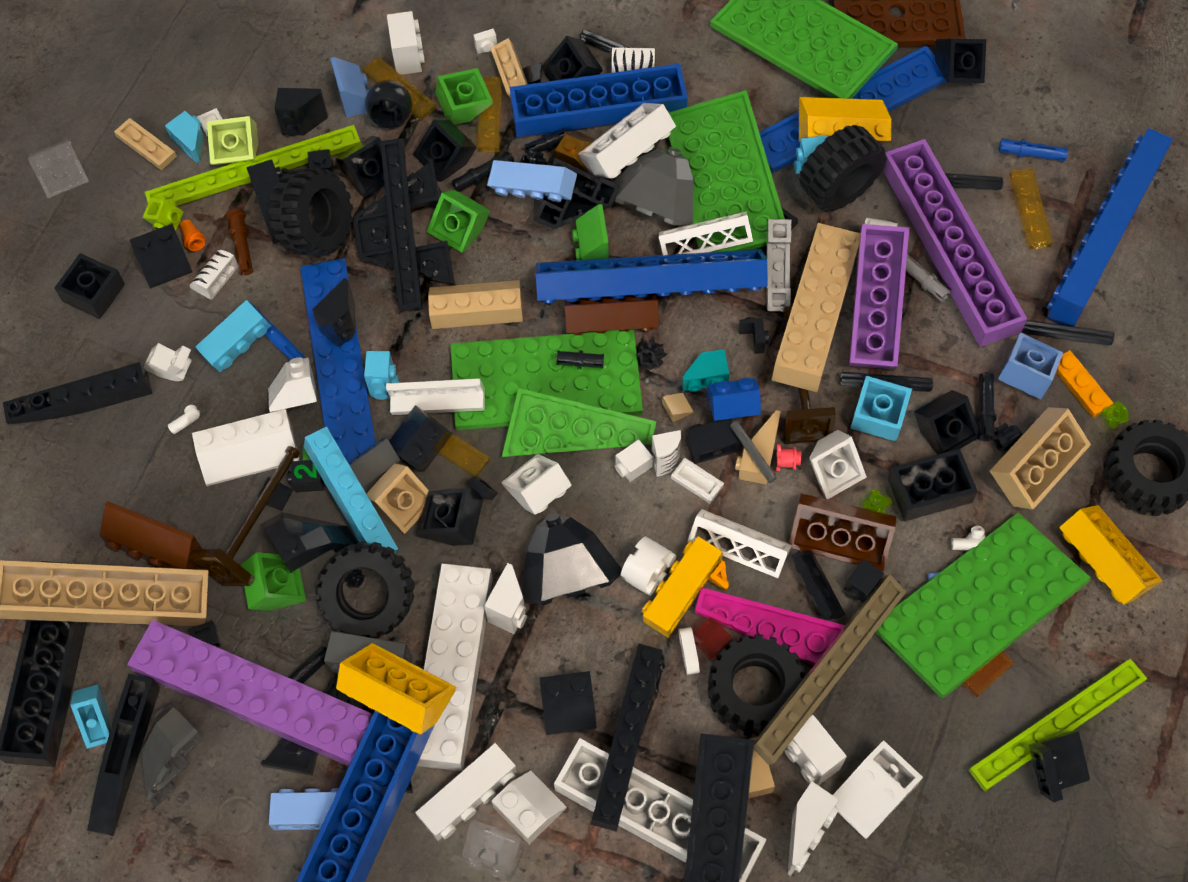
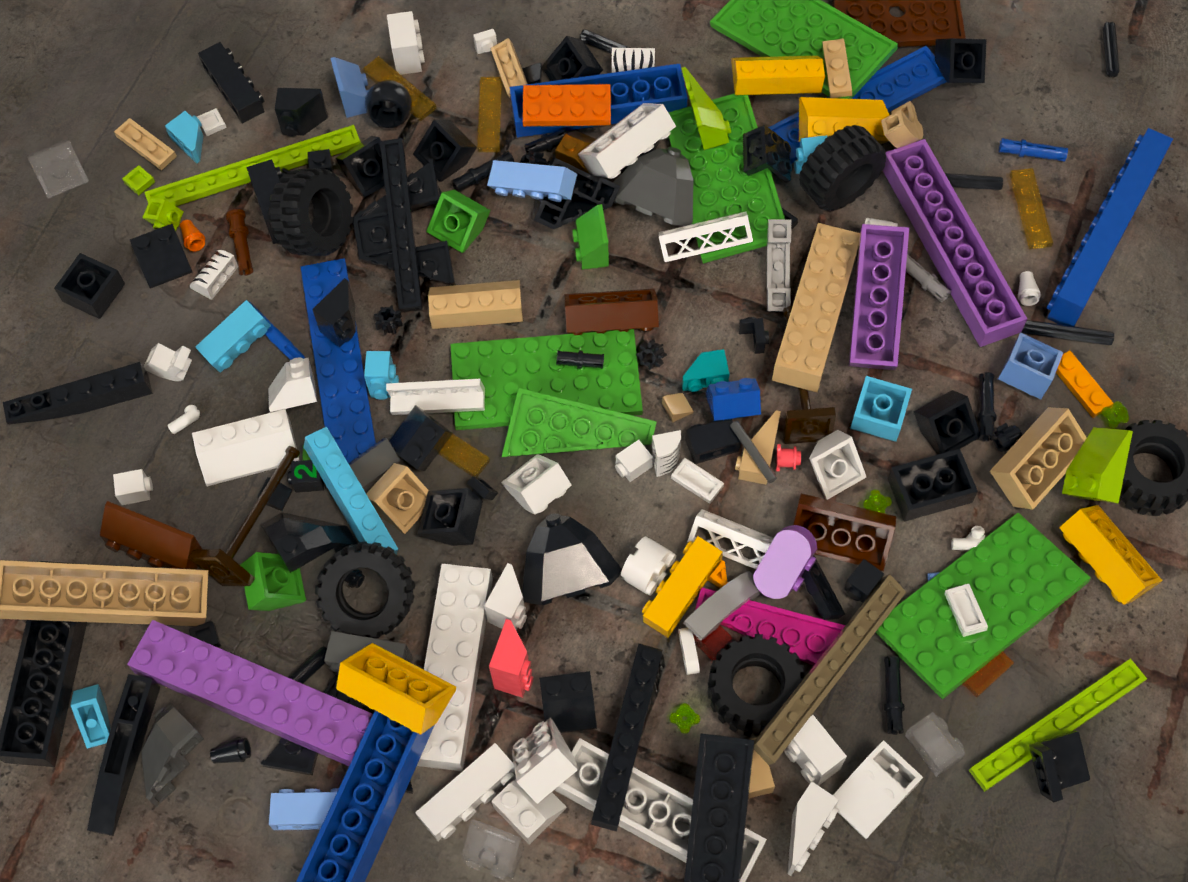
yellowish green slope [207,116,258,165] -> none
bright green slope [435,68,493,125] -> none
blue brick [536,249,768,303] -> none
black axle [840,372,933,392] -> none
none -> white brick [113,469,153,505]
none -> lime plate [122,165,155,196]
none -> black brick [198,42,265,124]
none -> black cone [210,737,251,764]
none -> black gear [374,305,403,335]
none -> coral slope [489,619,534,698]
none -> white slope [512,718,578,804]
none -> orange plate [523,84,611,126]
none -> clear neon green plate [670,703,700,734]
none -> lime wedge [681,67,731,150]
none -> light grey slope [683,571,761,641]
none -> yellow slope [731,56,825,95]
none -> black bracket [743,125,792,182]
none -> brick [753,525,817,599]
none -> tan plate [822,39,852,98]
none -> tan arch [881,101,923,148]
none -> black pin [884,656,905,735]
none -> clear brick [905,712,965,777]
none -> white tile [945,584,988,637]
none -> white cone [1018,271,1041,306]
none -> lime slope [1062,427,1133,504]
none -> black axle [1103,22,1120,77]

